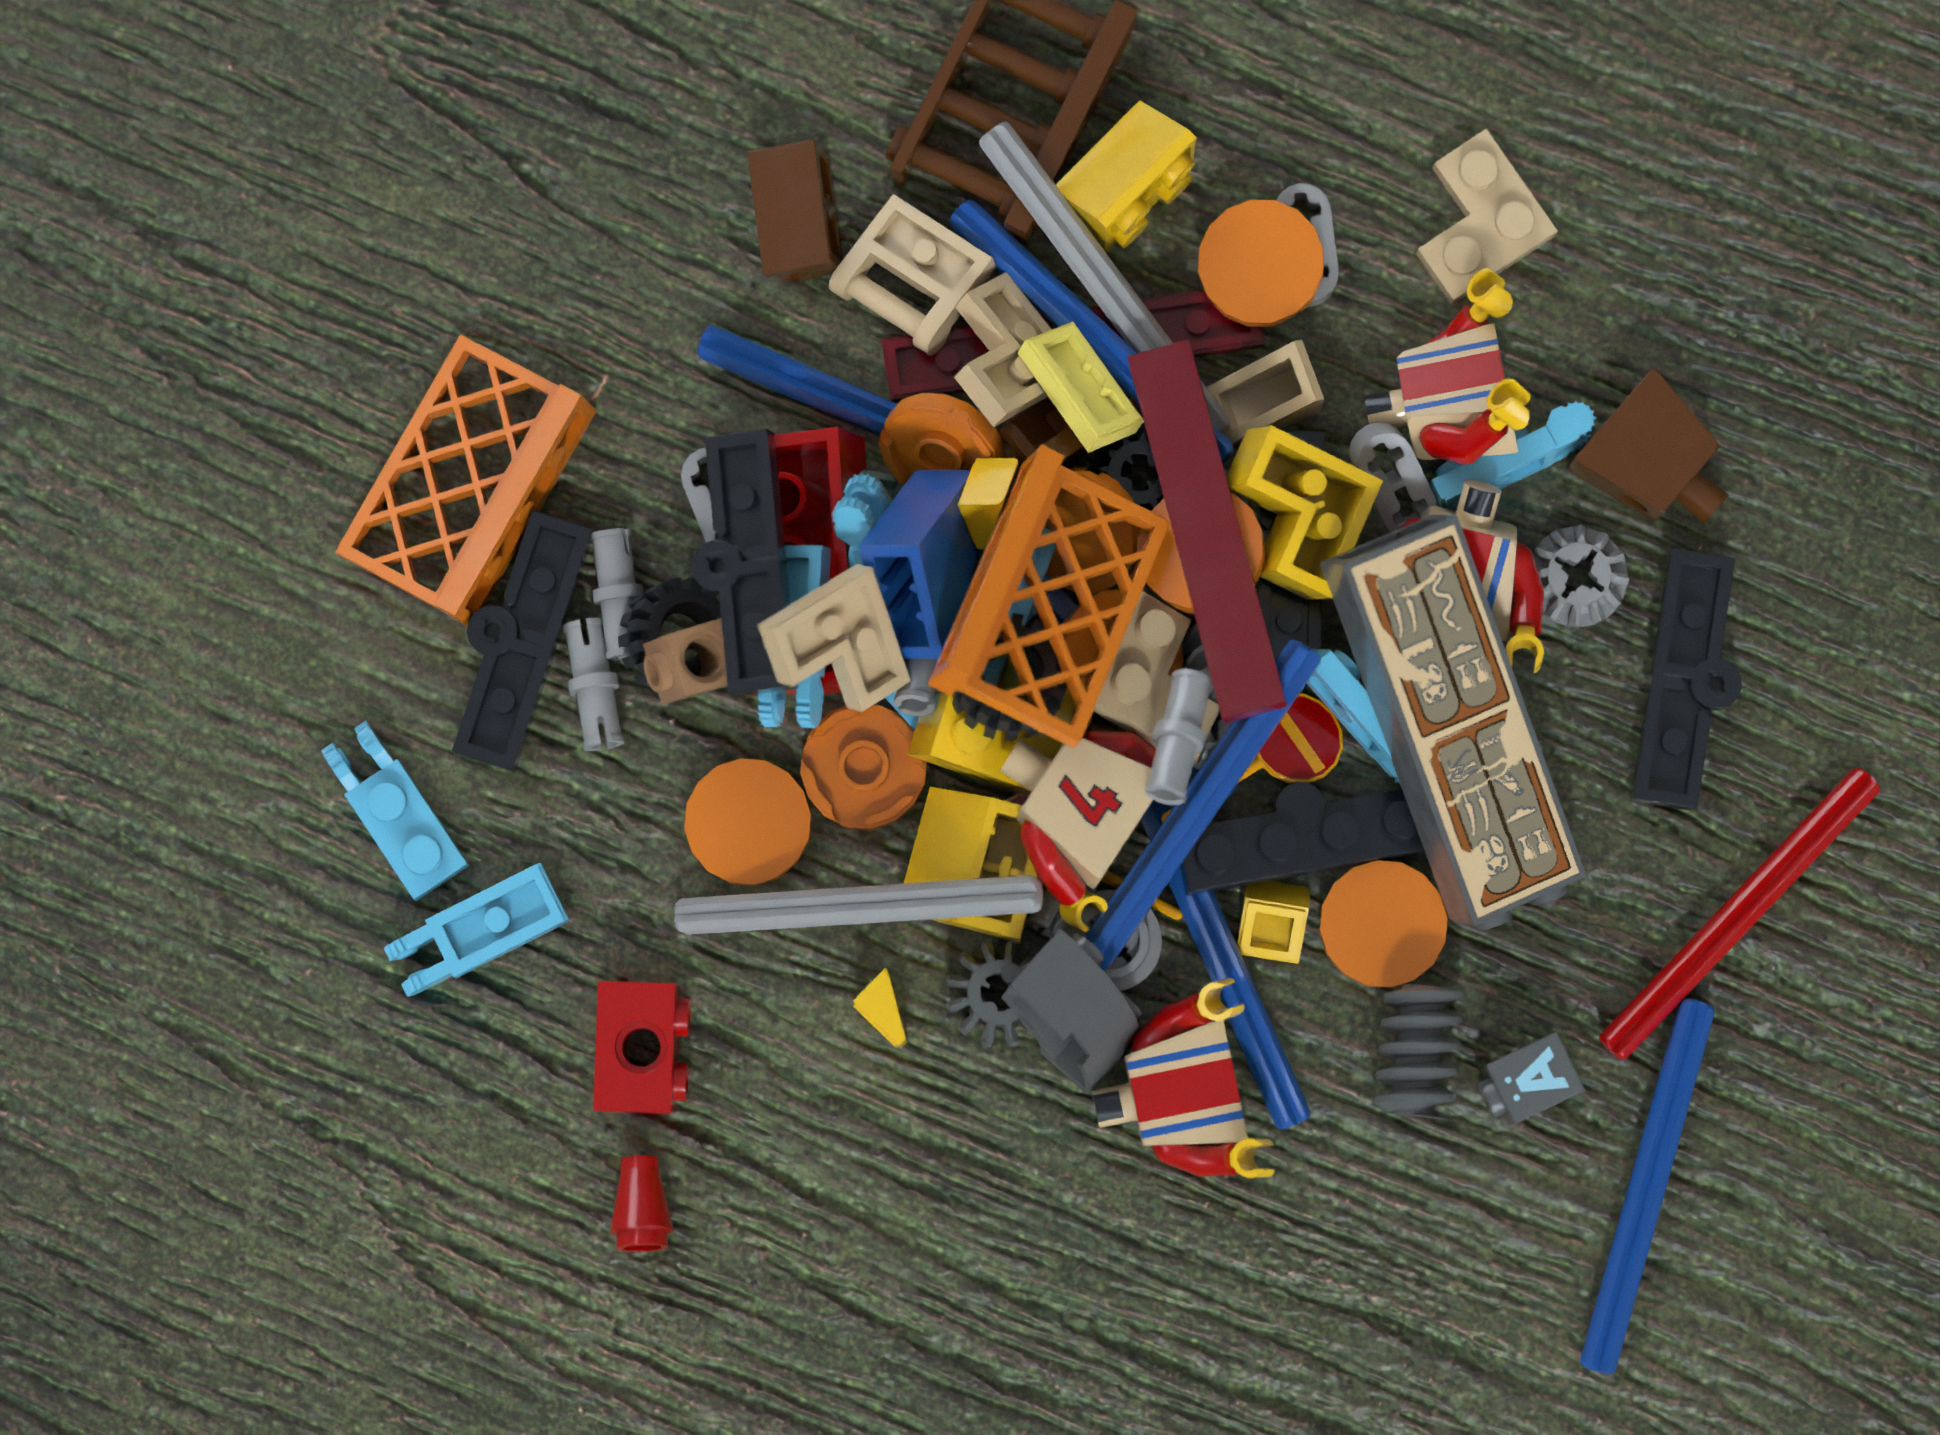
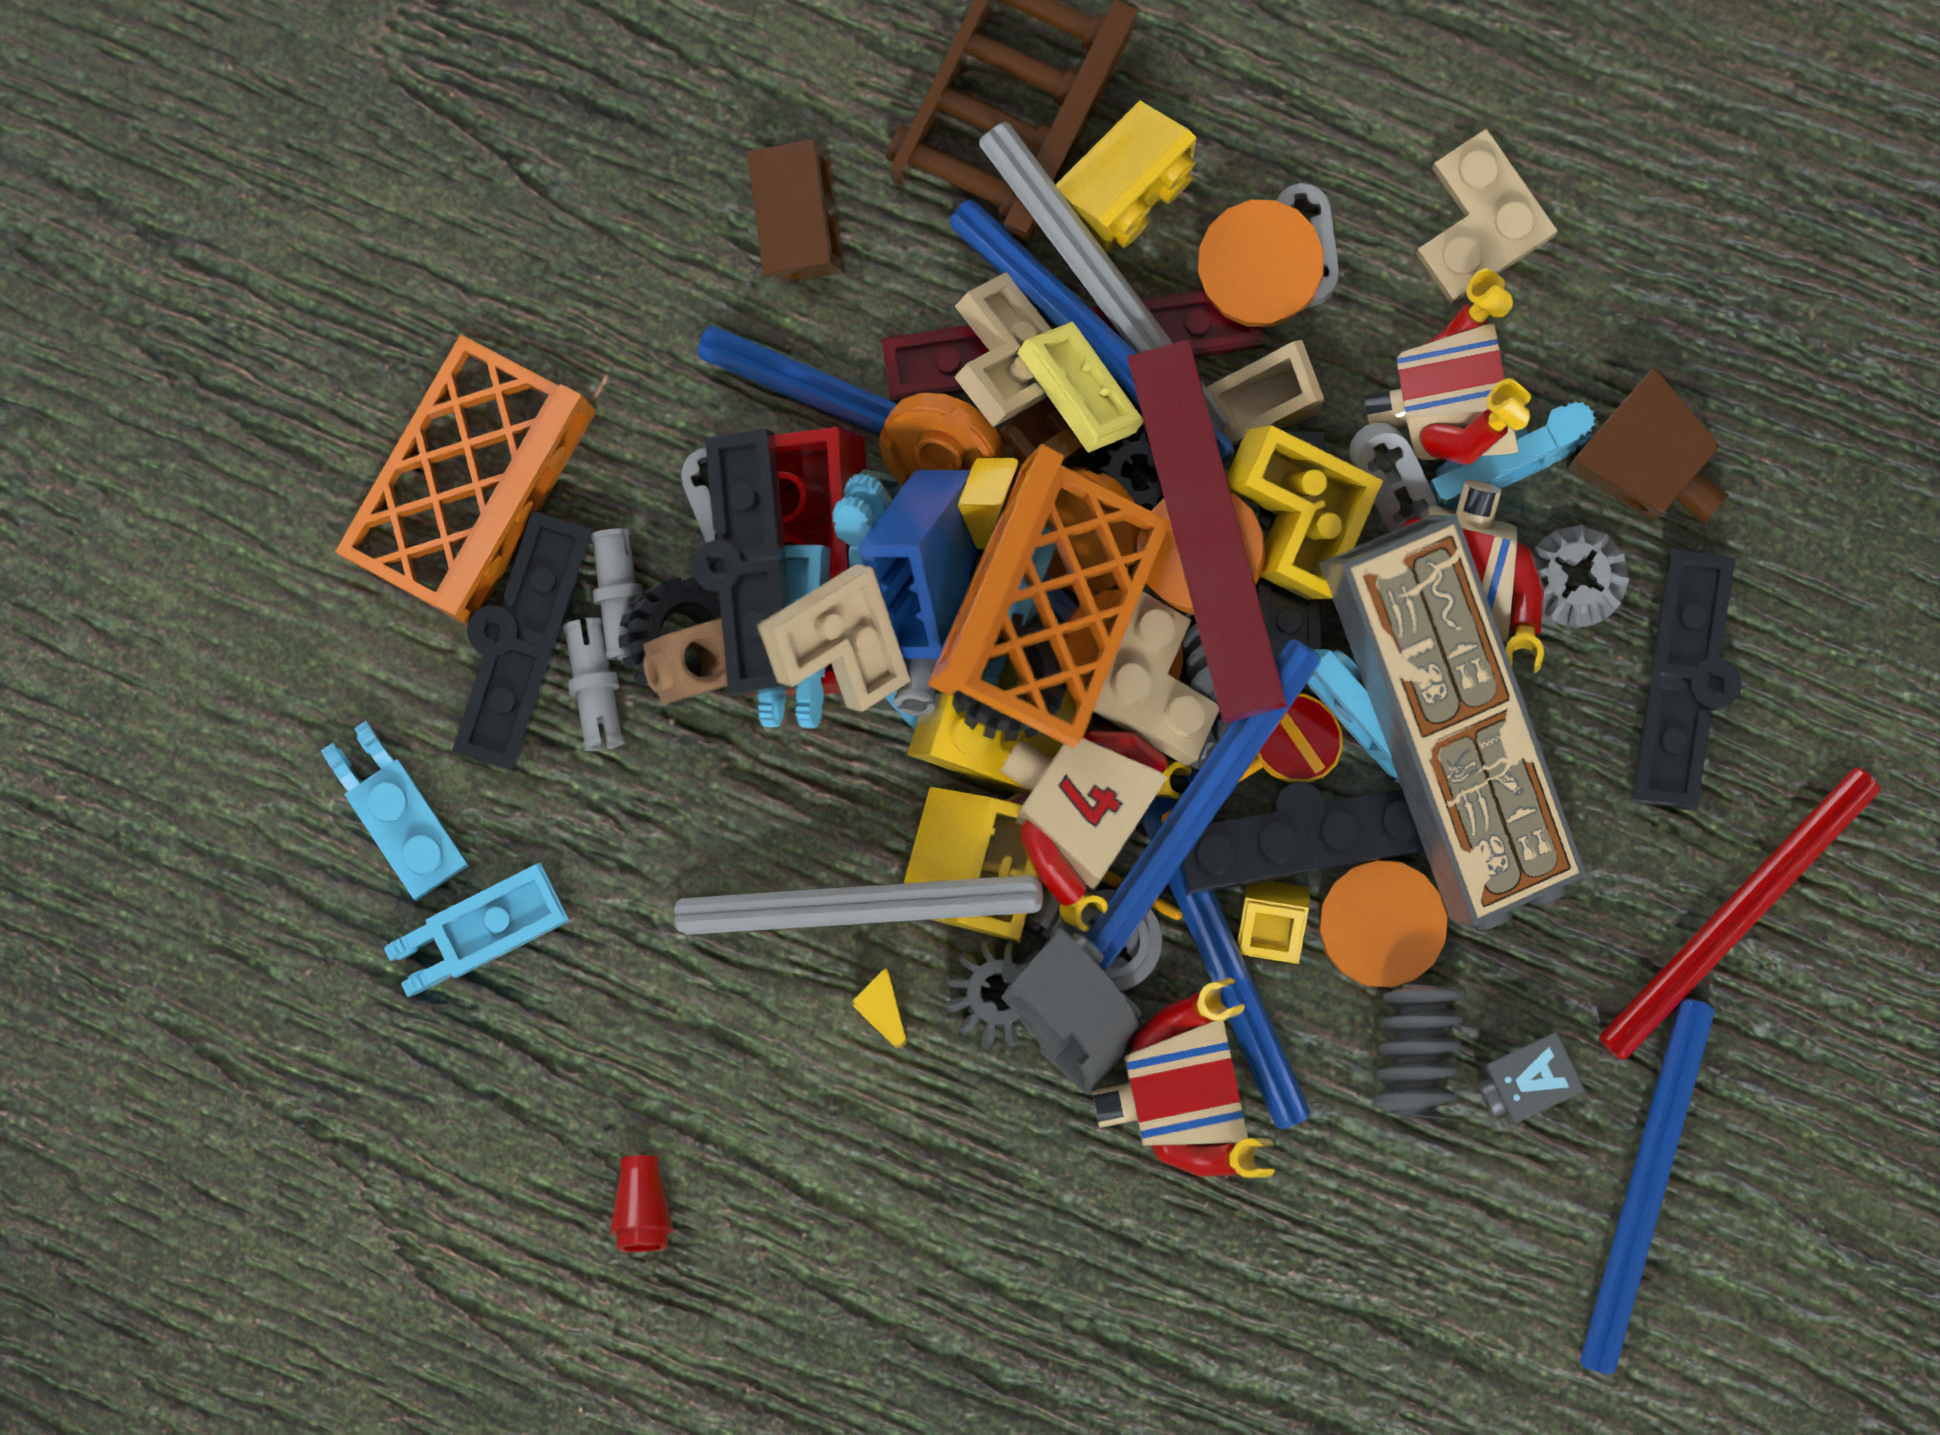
red brick [593,981,691,1114] -> none
orange tile [684,758,812,886] -> none
orange tile [800,705,927,831] -> none
tan plate [829,194,996,356] -> none
light grey pin [1145,669,1213,805] -> none

